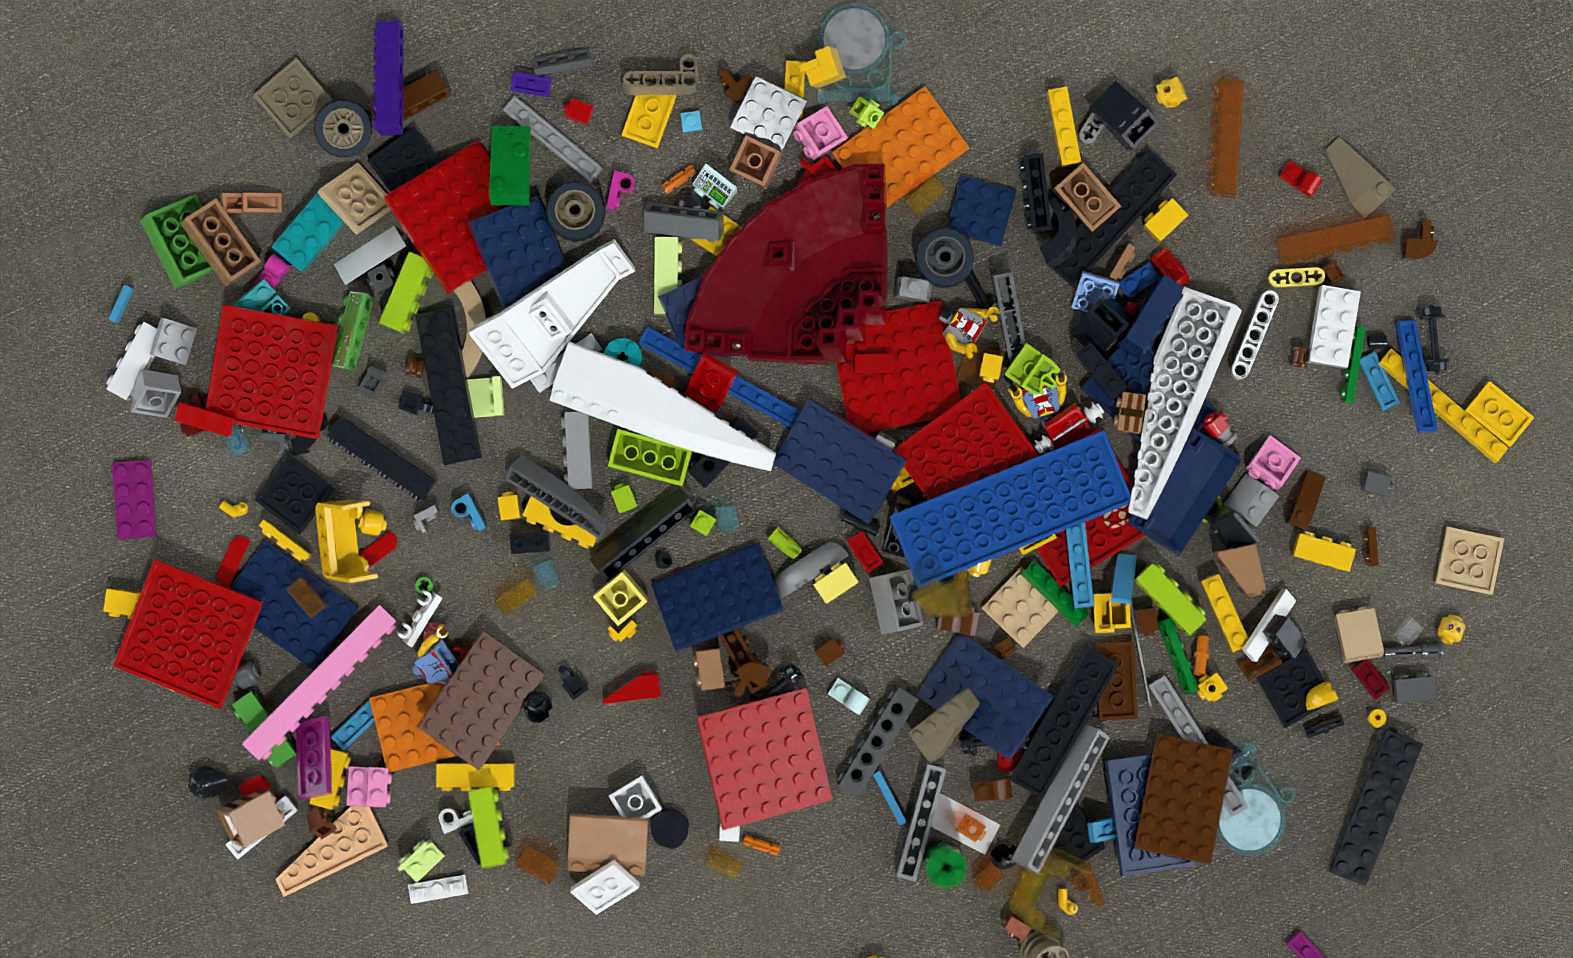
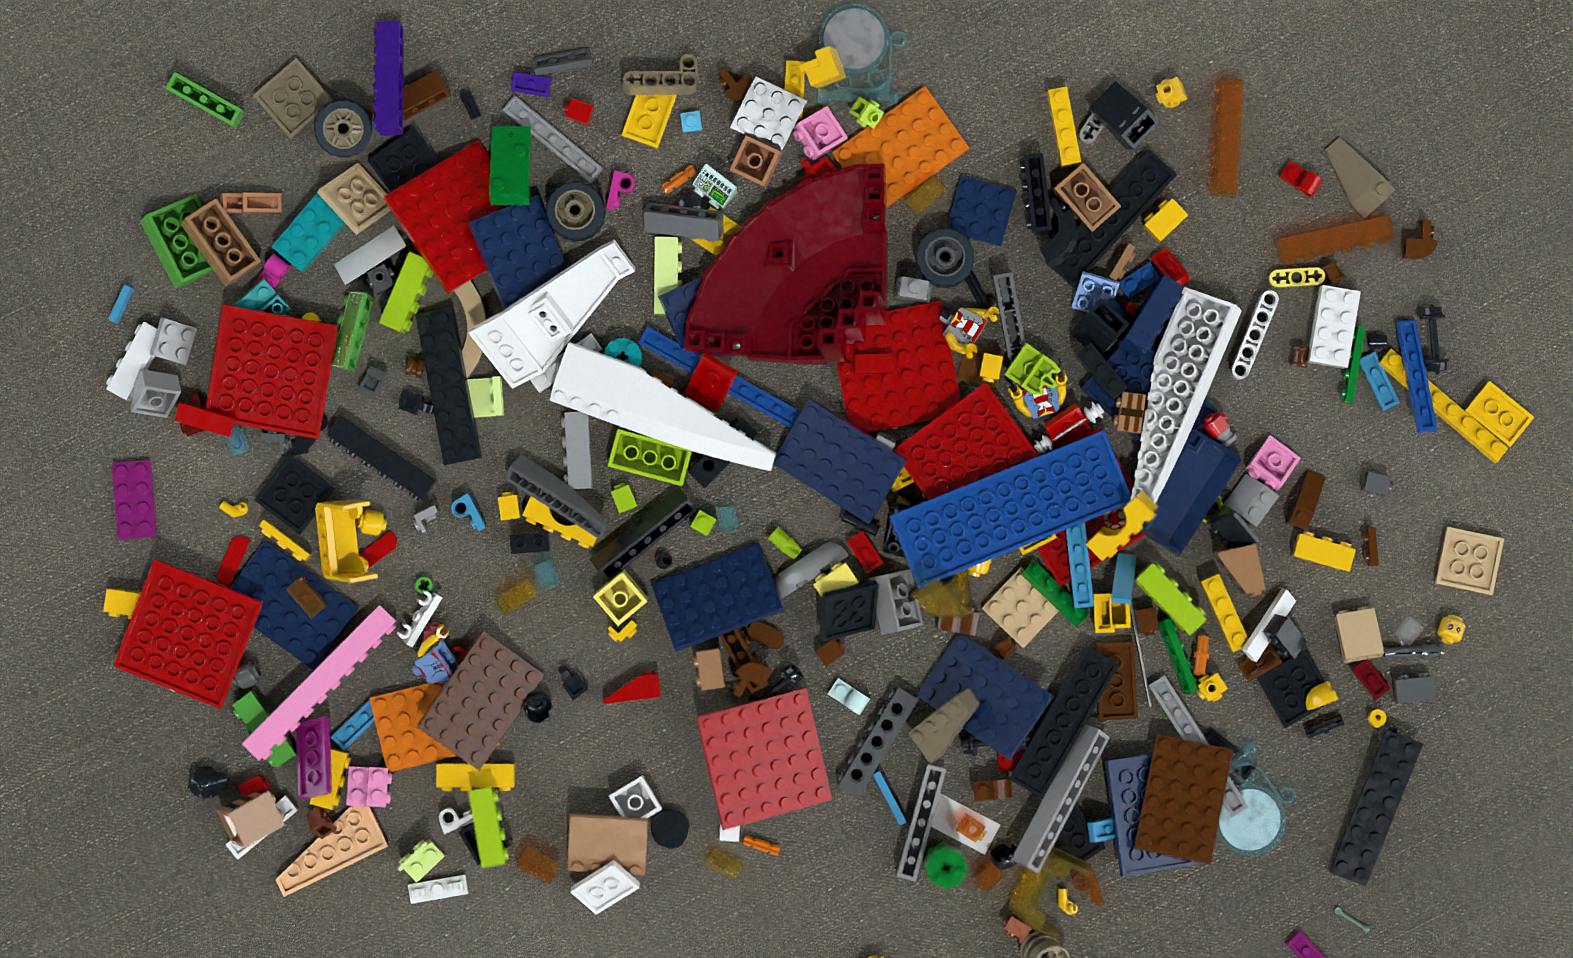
none -> bright green brick [165,72,245,129]
none -> black piece [460,91,482,120]
none -> reddish brown tile [748,621,784,650]
none -> black plate [819,580,879,642]
none -> yellow arch [1086,490,1158,561]
none -> sand green hinge [1334,907,1370,933]

